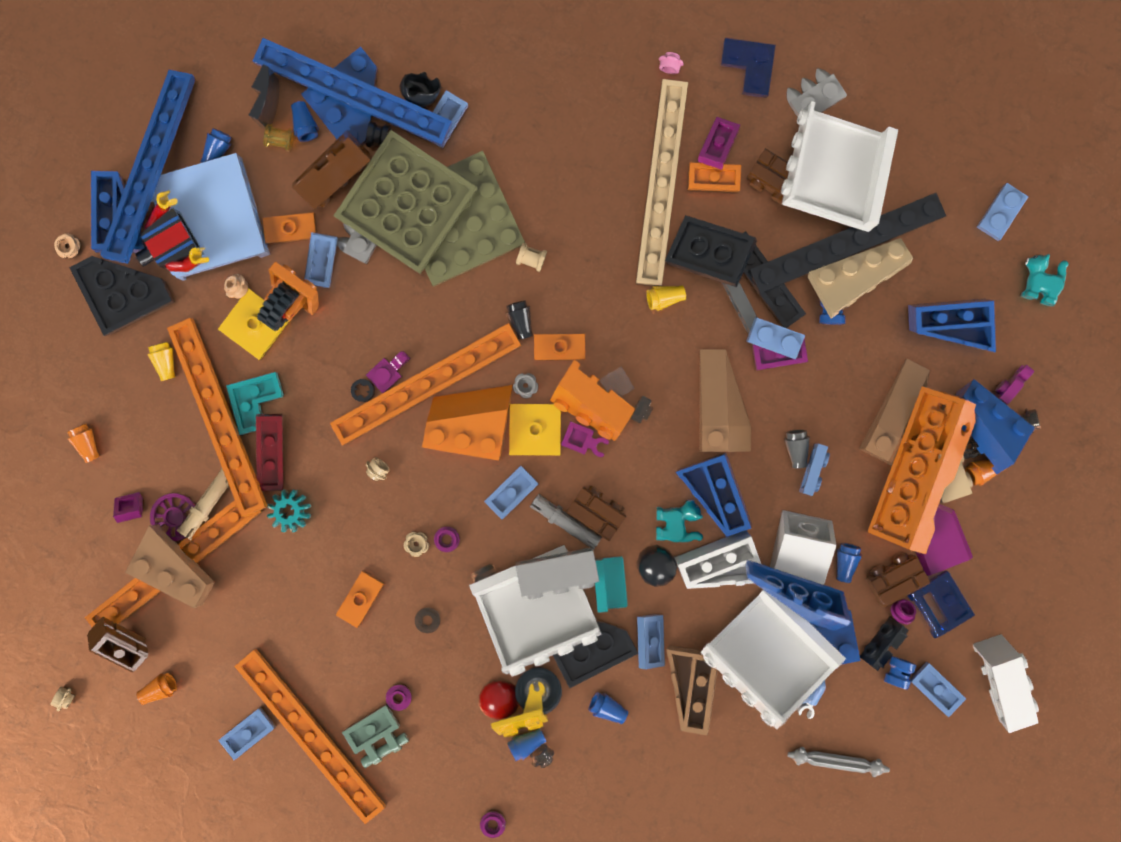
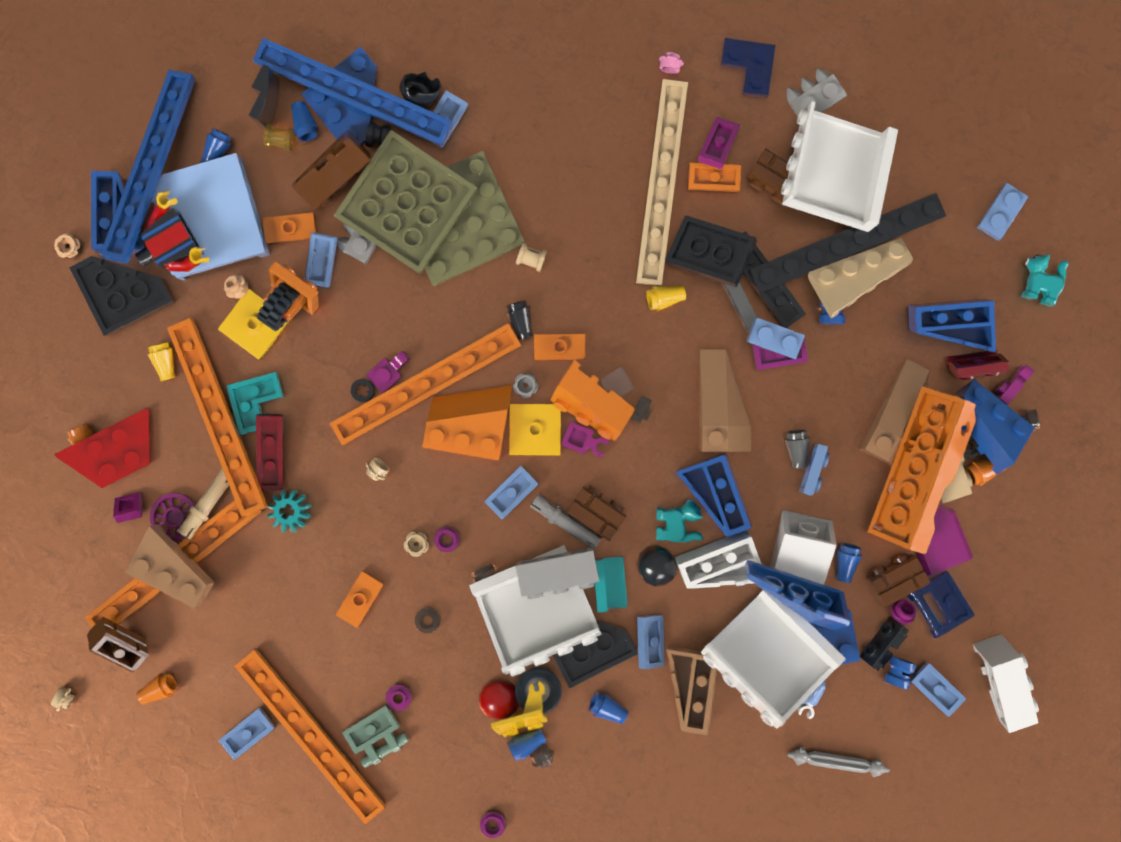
none -> red wing [55,408,150,488]
none -> dark red plate [946,350,1009,380]

